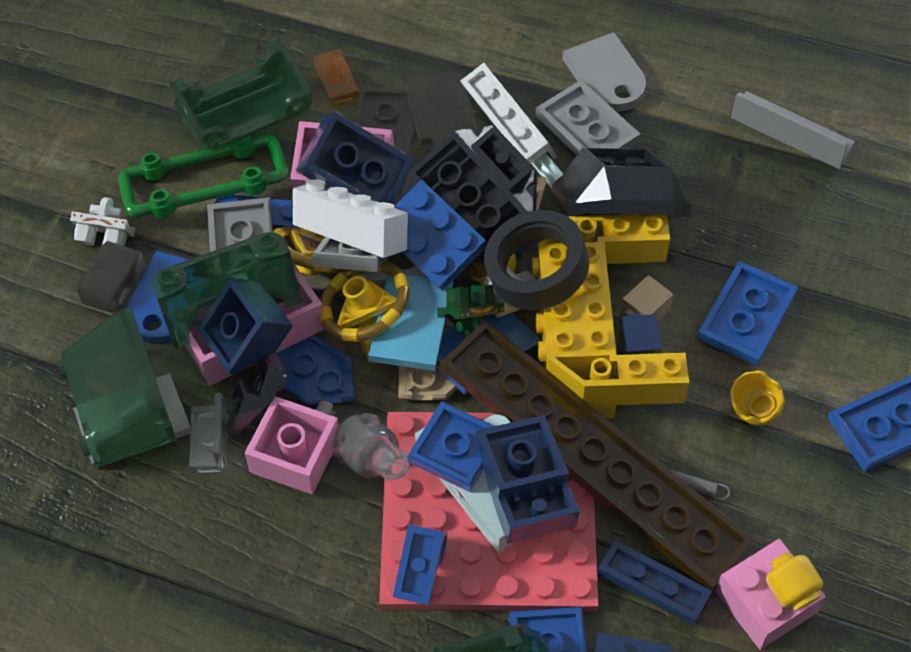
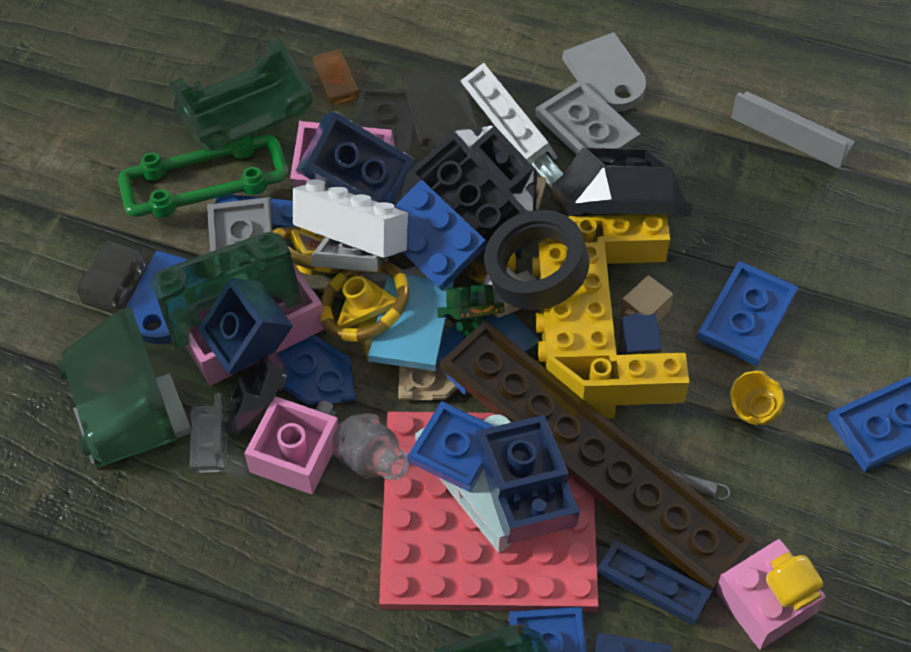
white hips [70,197,135,251] -> none
blue plate [393,524,447,605] -> none

